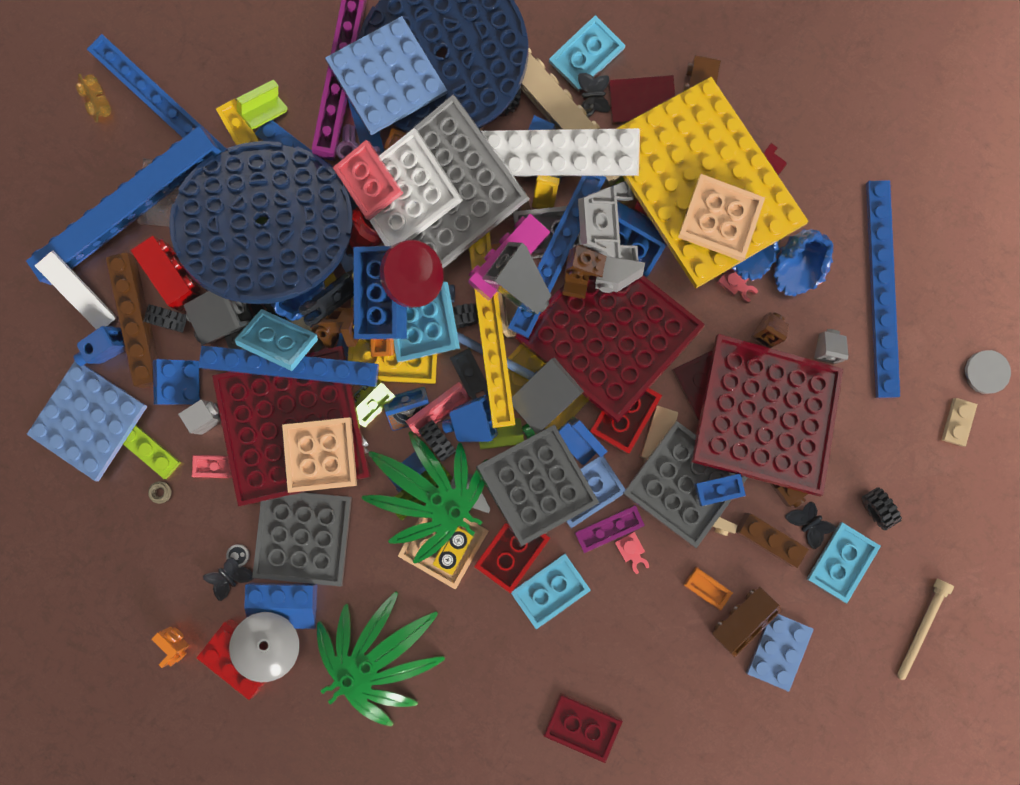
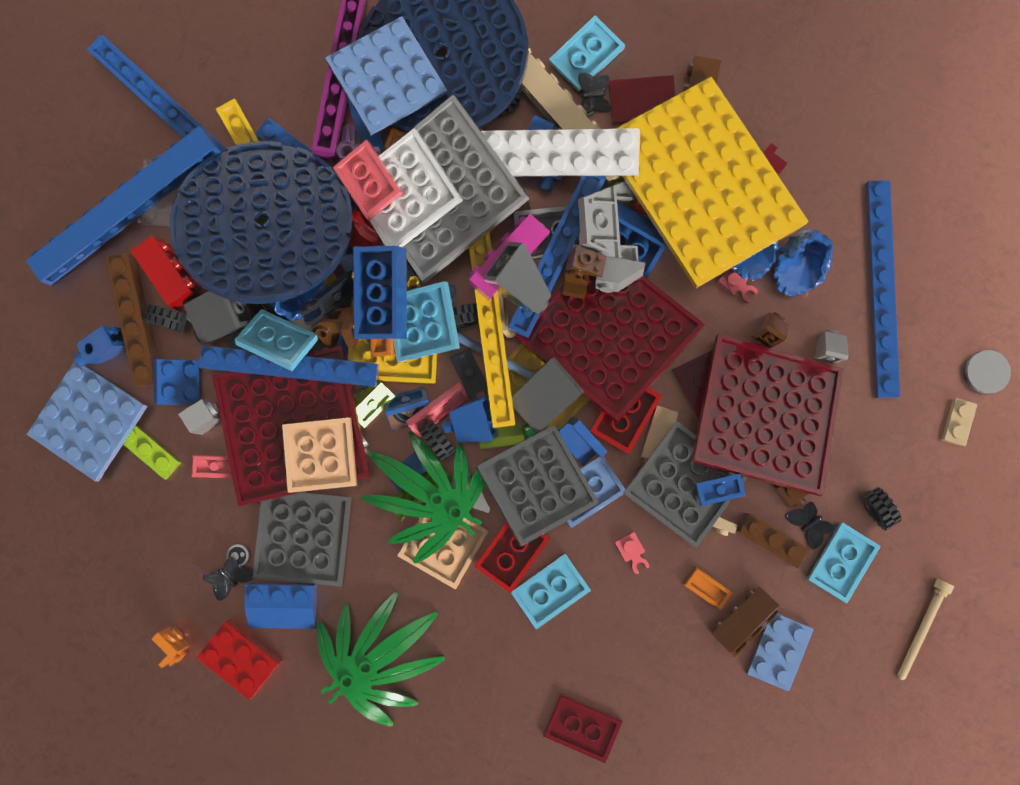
white tile [35,251,117,330] -> none
clear yellow hinge [76,74,111,122] -> none
dark tan plate [148,481,171,504] -> none
light grey dish [229,612,299,682] -> none
lime panel [236,80,287,130] -> none
dark red piece [380,240,444,308] -> none
tile [432,527,474,575] -> none
yellow tile [532,175,560,209] -> none
magenta plate [575,505,645,553] -> none
light nougat plate [678,174,765,261] -> none

